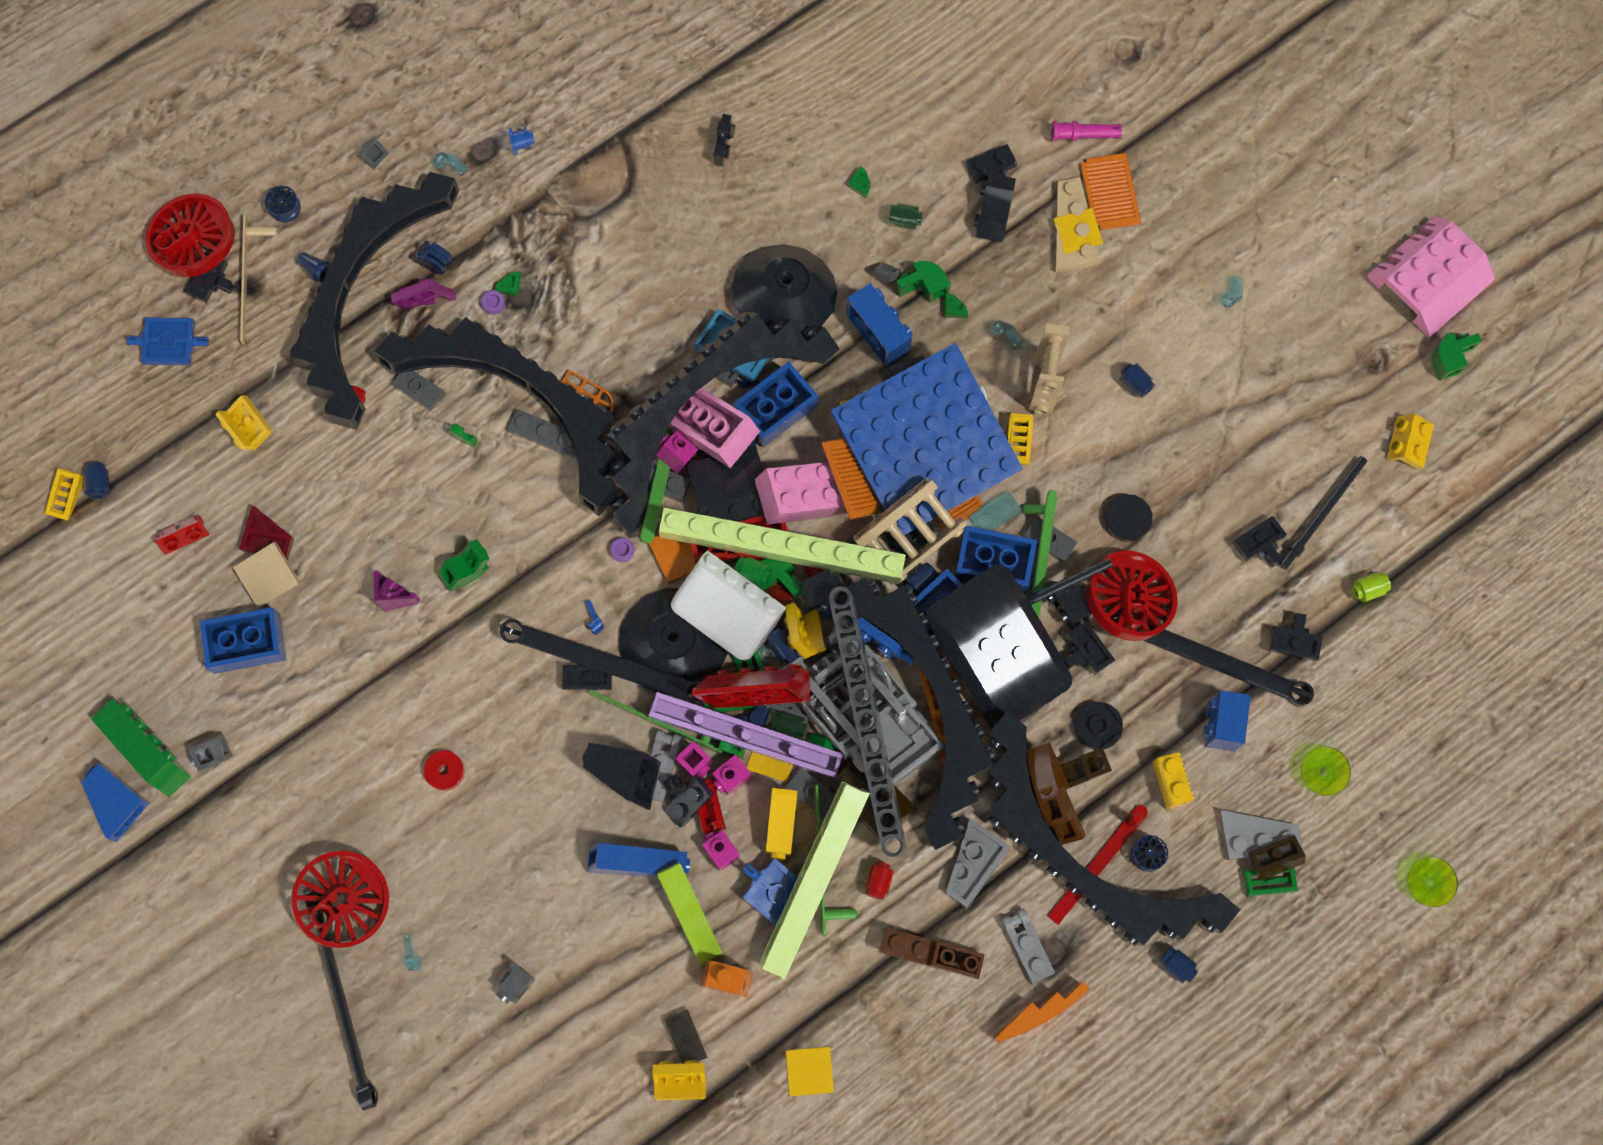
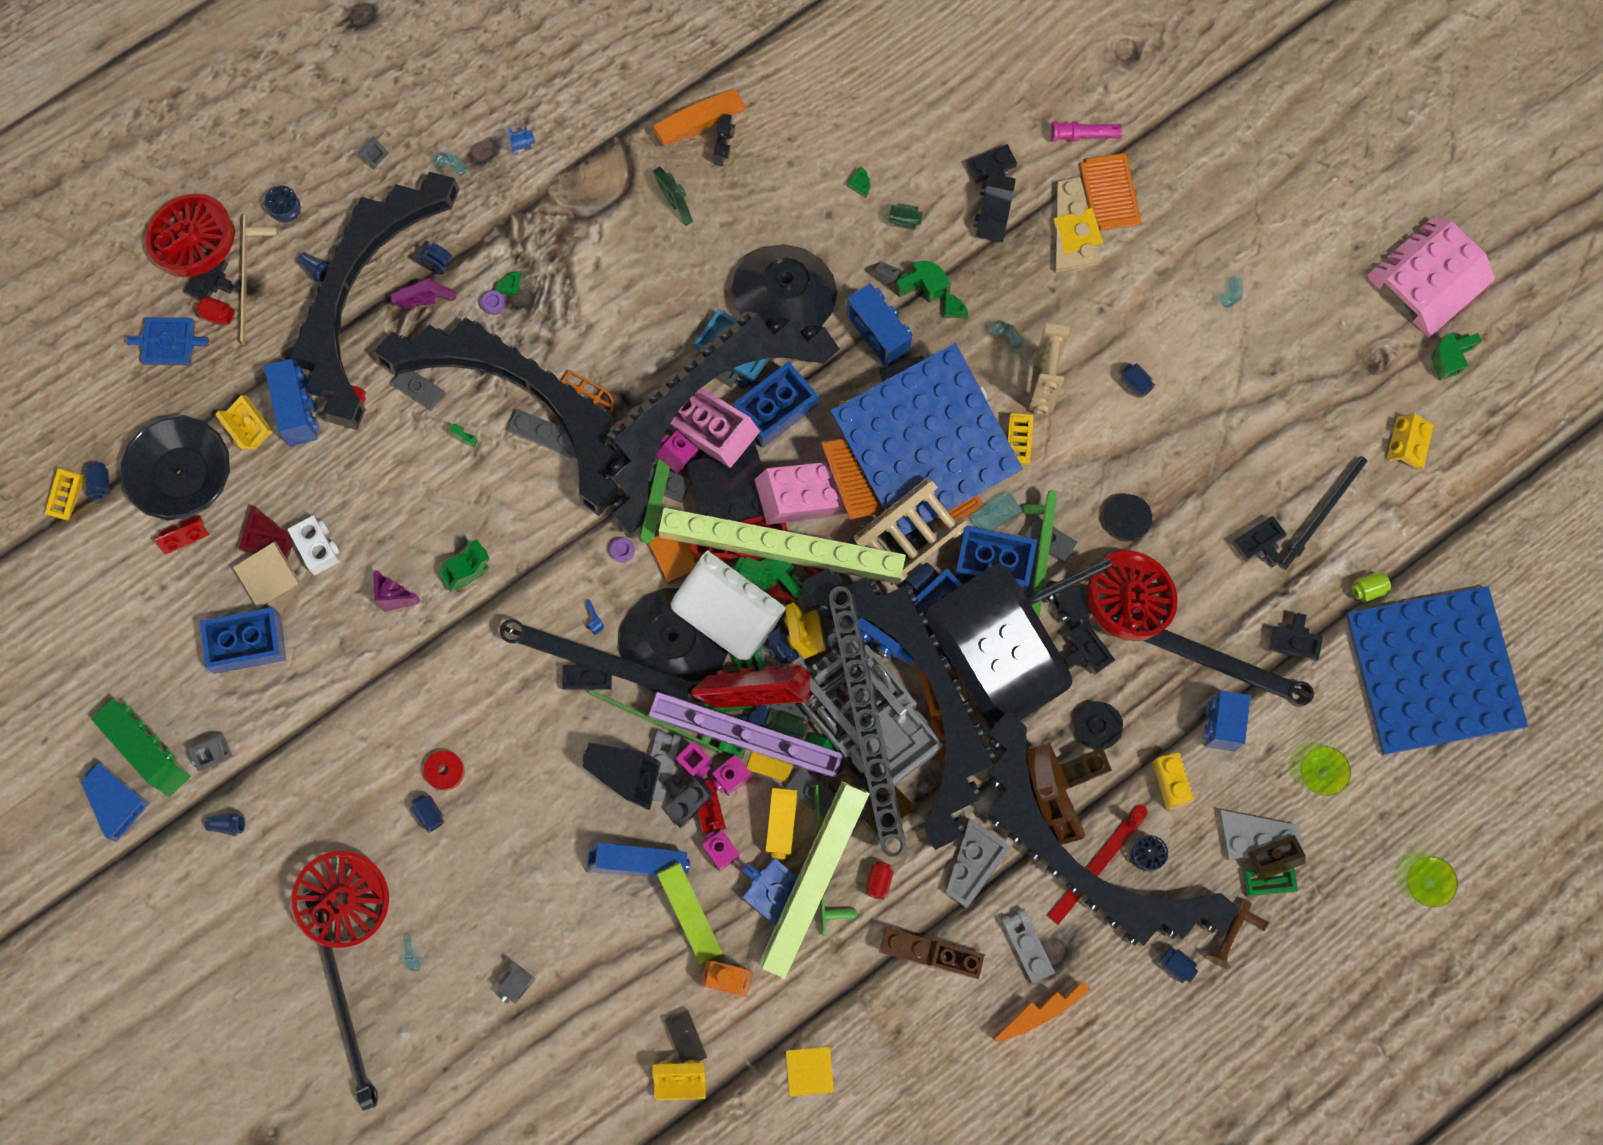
none -> black dish [120,415,230,521]
none -> red brick [196,296,234,326]
none -> dark blue cone [205,811,245,836]
none -> blue brick [264,359,320,447]
none -> white brick [288,515,340,576]
none -> dark blue brick [410,794,445,833]
none -> orange slope [652,89,746,146]
none -> clear green wing [653,166,693,226]
none -> reddish brown piece [1206,899,1269,969]
none -> blue plate [1346,586,1528,755]

